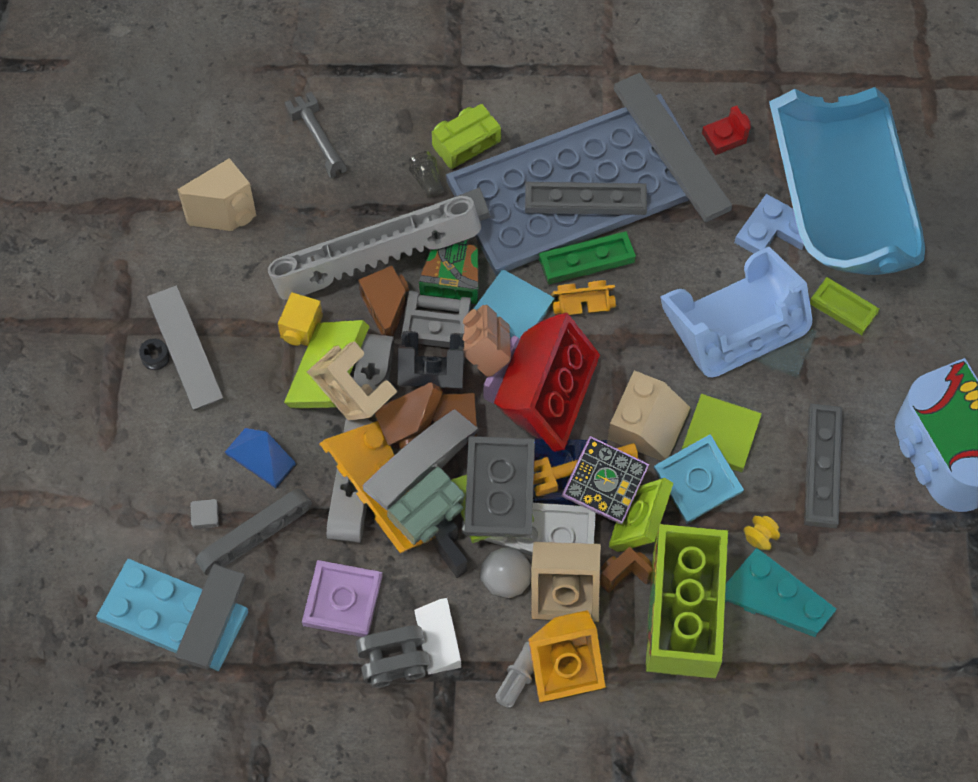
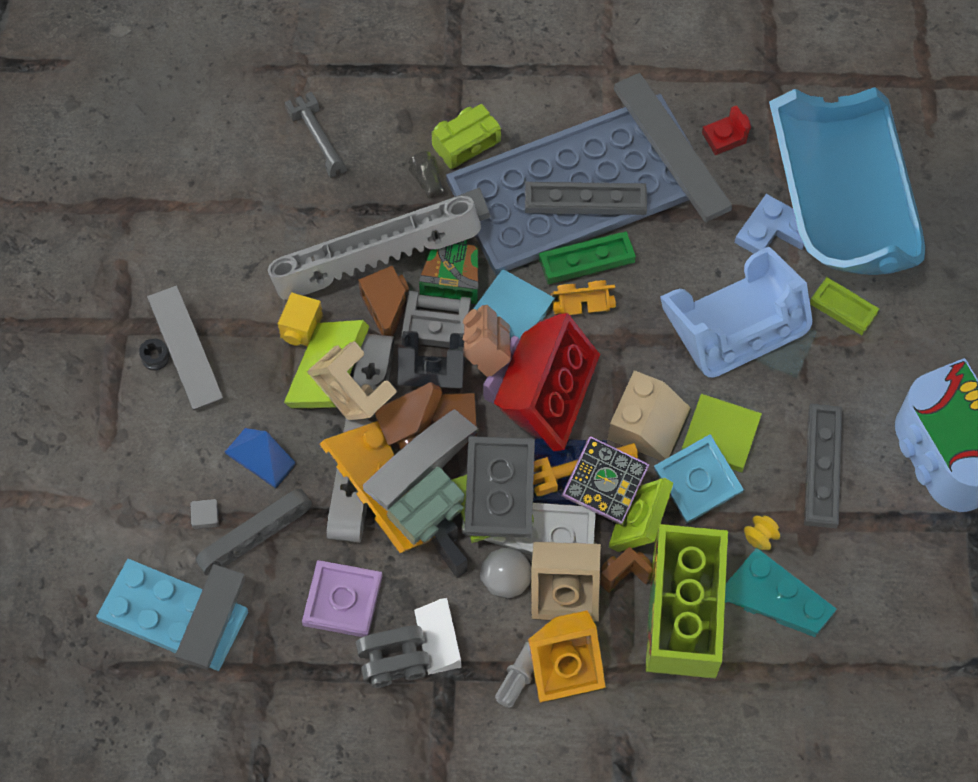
tan slope [178,158,257,231] -> none

